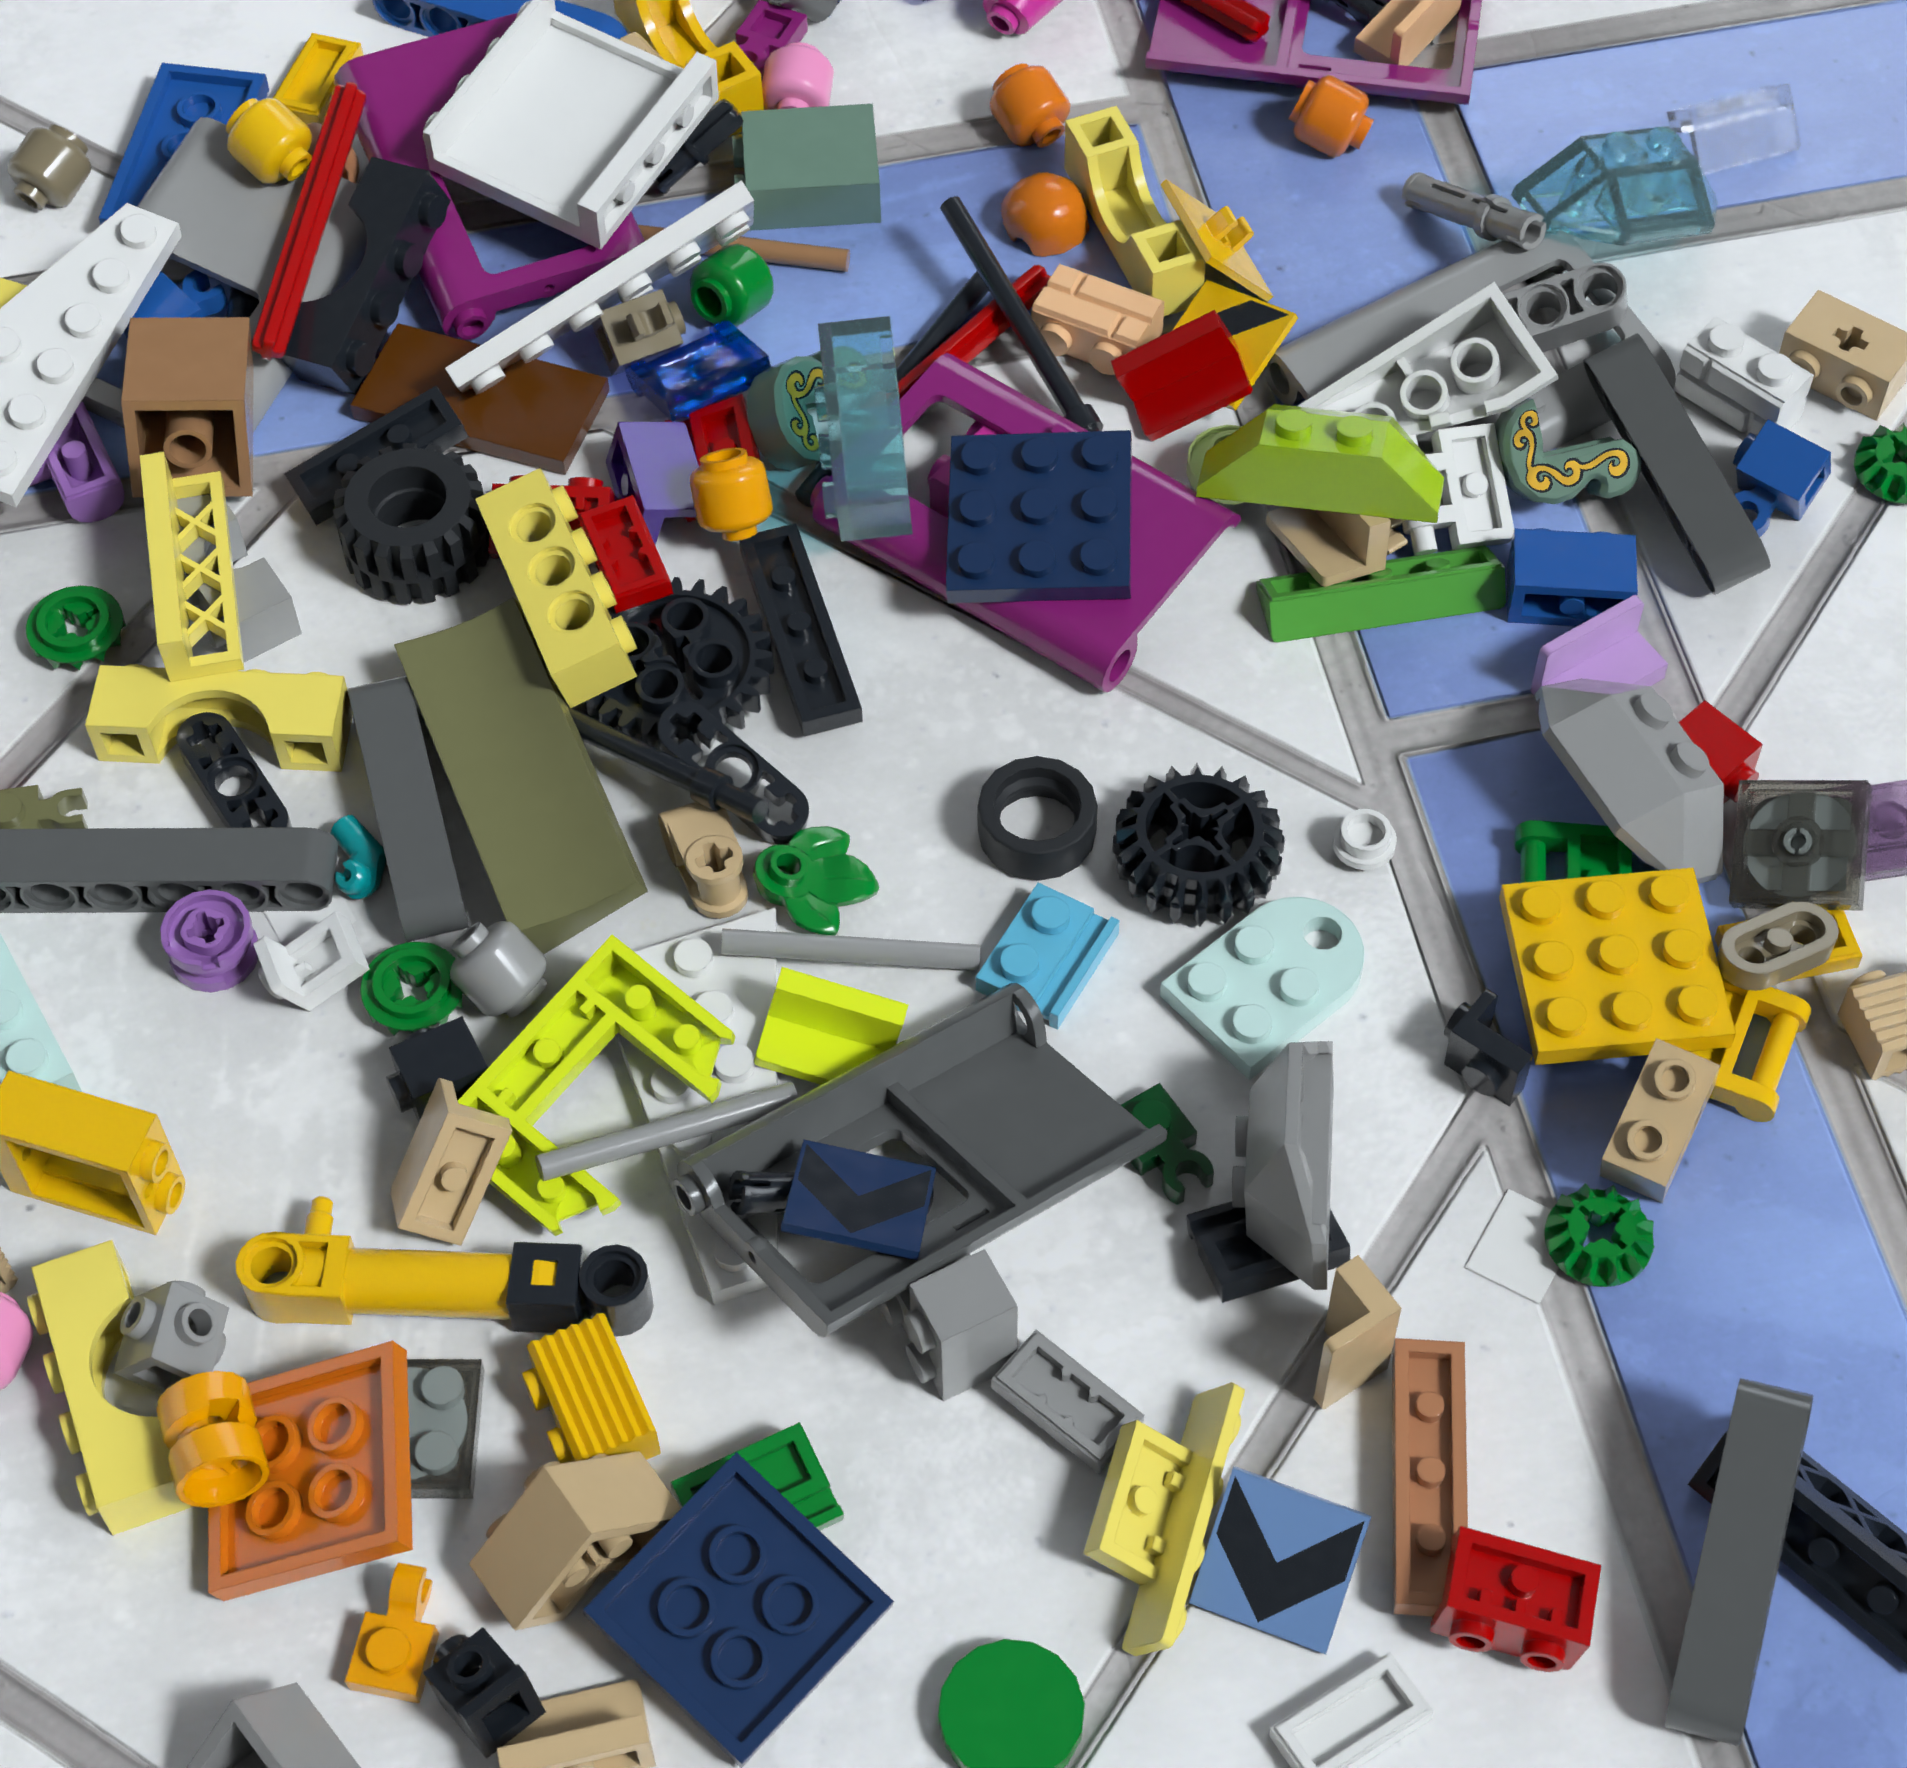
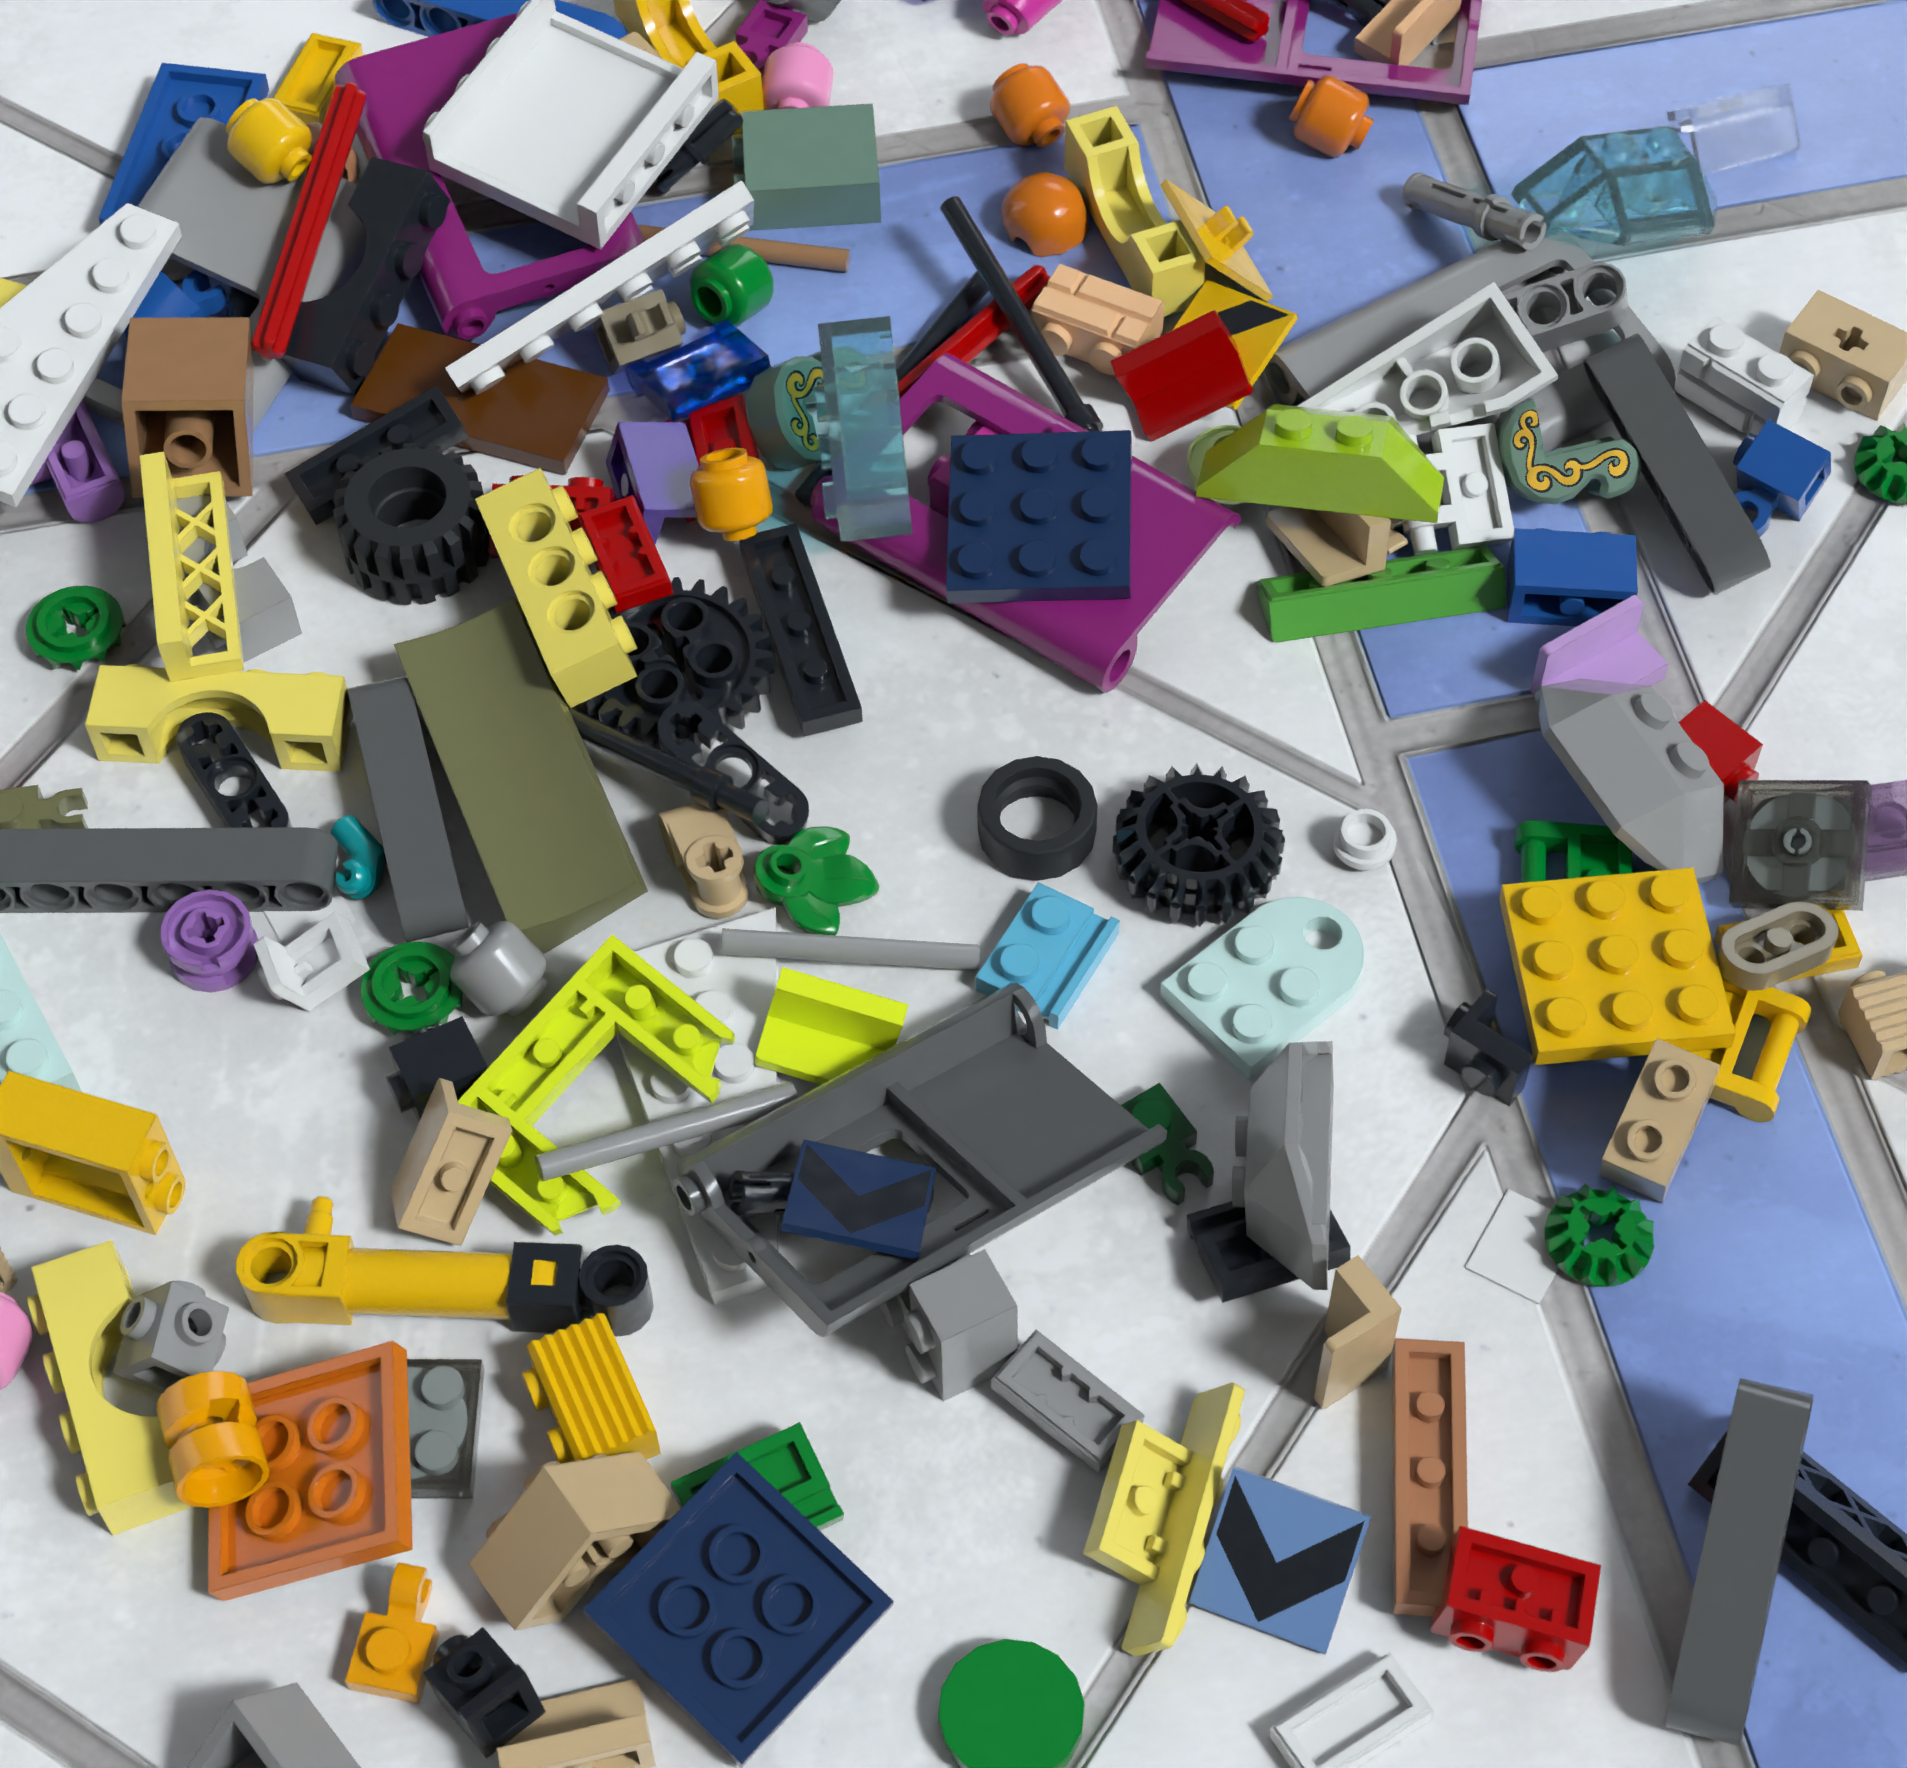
dark tan head [7,124,92,210] -> none

